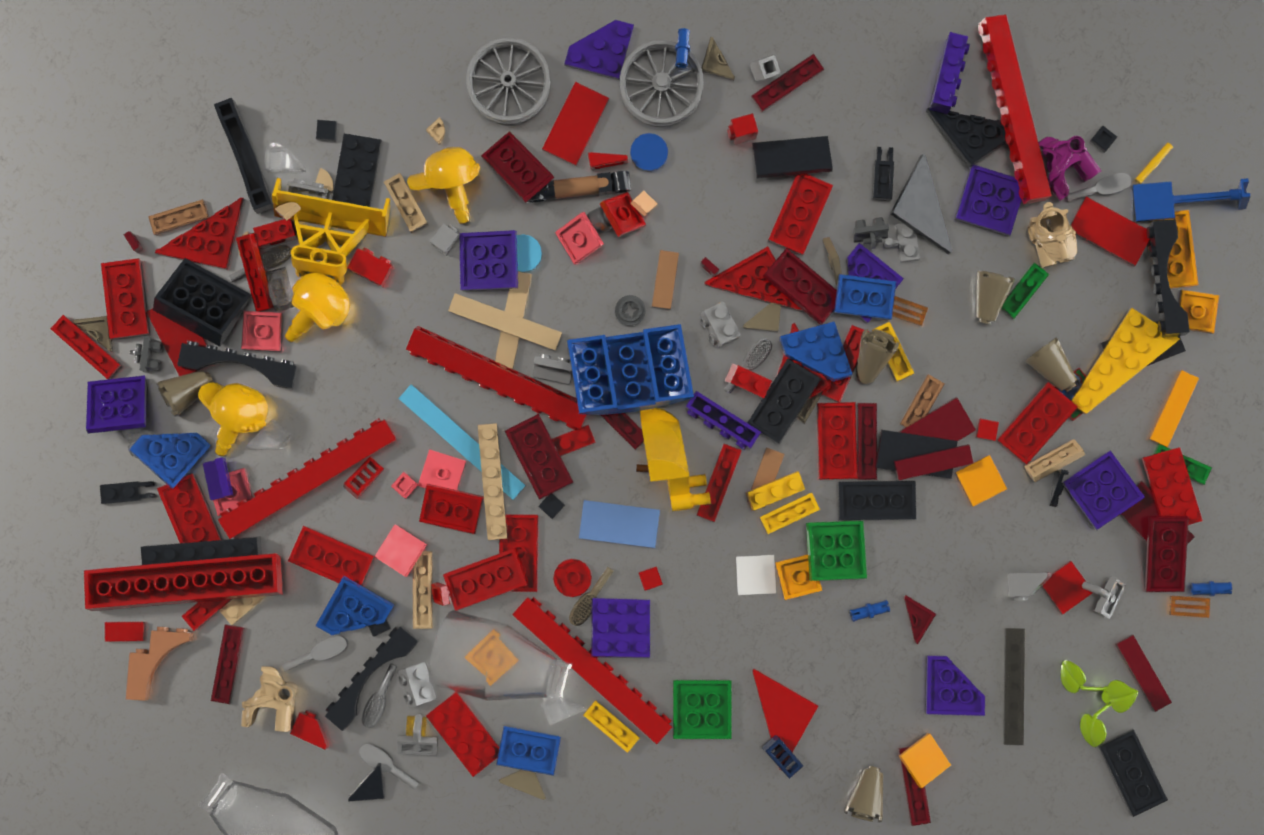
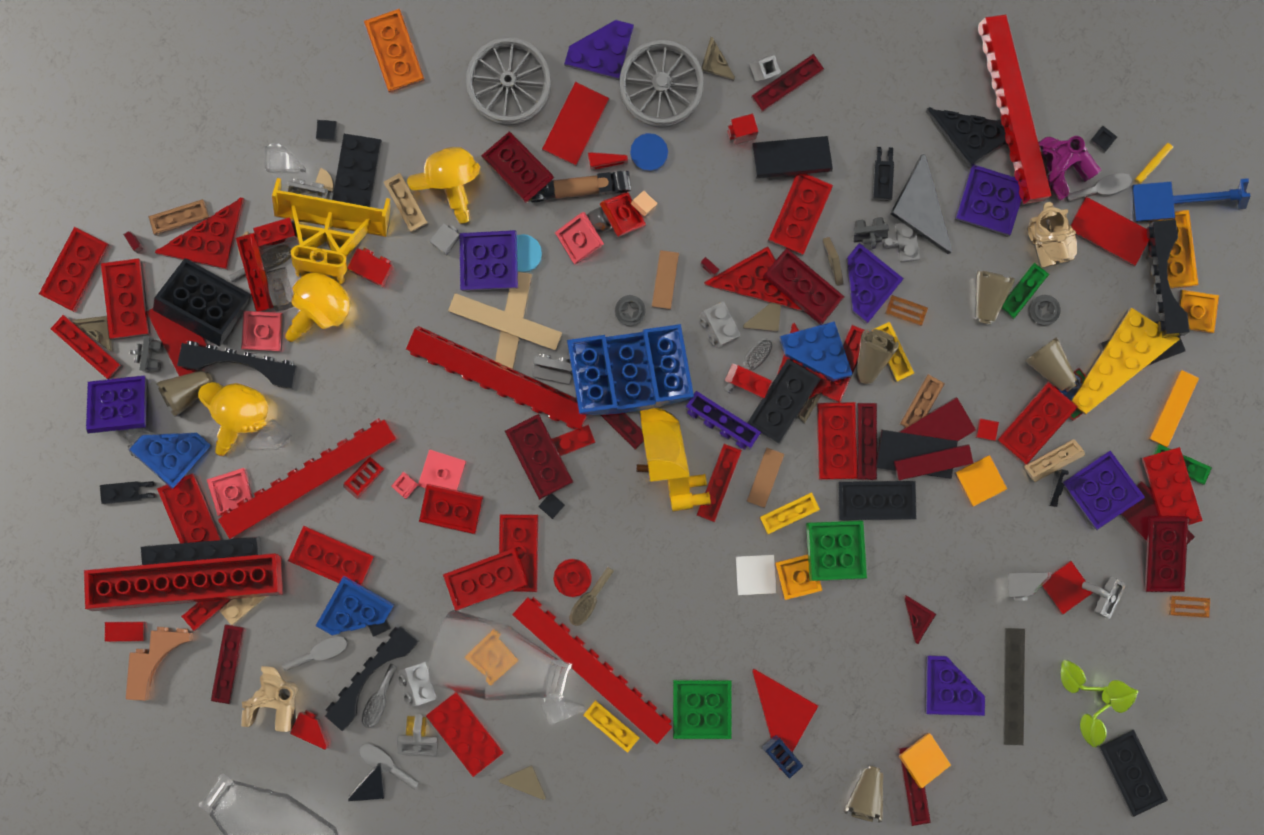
dark purple panel [203,457,234,500] -> none
black arch [214,97,273,214] -> none
tan tile [275,202,301,221] -> none
coral tile [374,524,427,577] -> none
medium azure tile [398,385,526,500] -> none
tan tile [413,551,433,629] -> none
tan tile [426,117,445,144] -> none
red plate [431,582,450,606] -> none
tan plate [477,423,507,540] -> none
blue tile [496,726,561,776] -> none
medium blue tile [579,500,660,548] -> none
dark purple plate [591,598,650,658] -> none
red tile [639,566,663,591] -> none
blue pin [675,28,690,68] -> none
yellow plate [745,471,805,511] -> none
blue tile [834,274,896,320] -> none
blue pin [849,600,890,622] -> none
dark purple brick [929,32,970,114] -> none
dark red tile [1116,635,1172,712] -> none
blue pin [1191,581,1232,596] -> none
none -> red tile [39,227,109,312]
none -> orange tile [364,9,424,93]
none -> dark grey gear [1029,295,1061,326]

